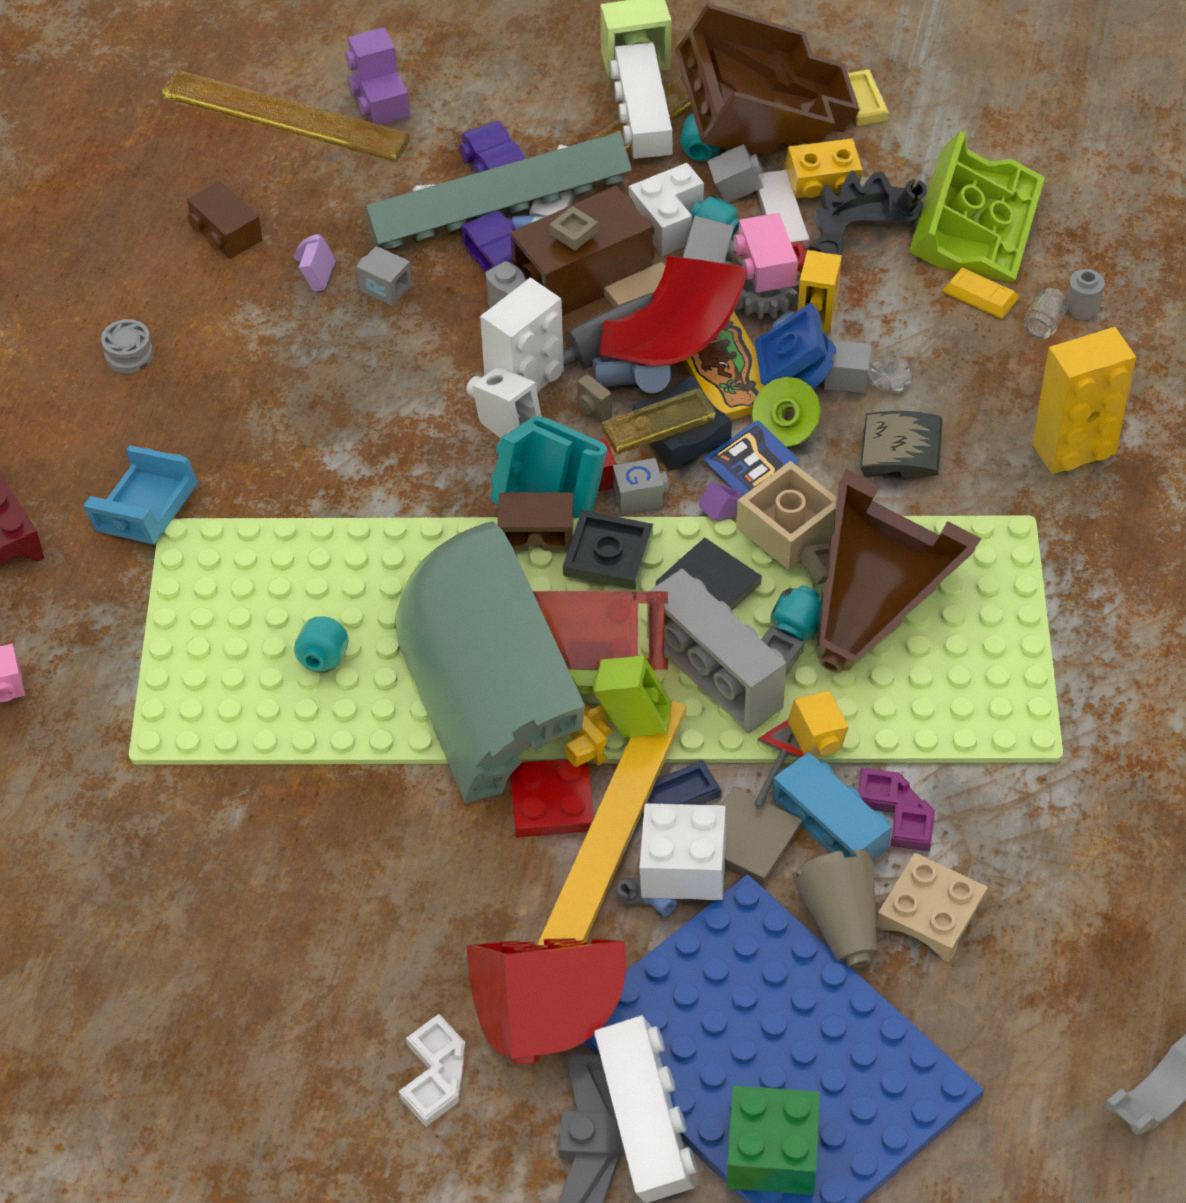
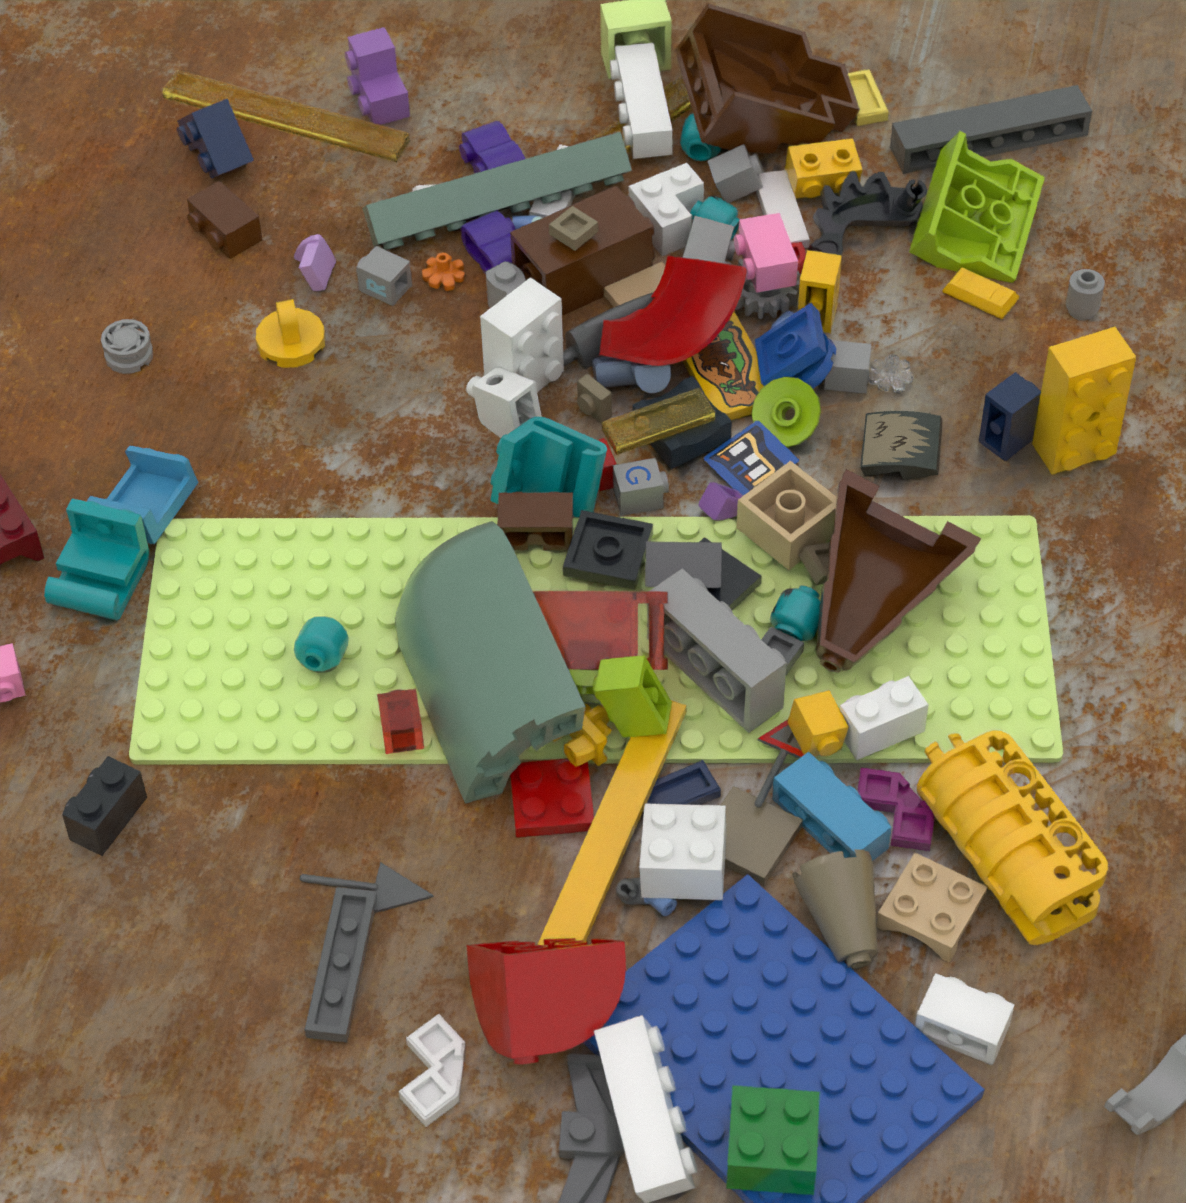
clear brick [1024,288,1069,339] -> none
none -> teal piece [44,498,149,620]
none -> black brick [62,756,147,856]
none -> dark blue brick [177,99,254,178]
none -> yellow tile [256,299,325,368]
none -> dark grey piece [300,862,434,913]
none -> dark grey plate [305,887,377,1043]
none -> clear red brick [377,689,424,754]
none -> orange plant [422,253,465,291]
none -> dark grey brick [645,541,722,588]
none -> white brick [840,676,929,760]
none -> dark grey brick [890,85,1092,174]
none -> white brick [915,973,1015,1066]
none -> yellow piece [917,730,1108,945]
none -> dark blue brick [979,372,1041,461]

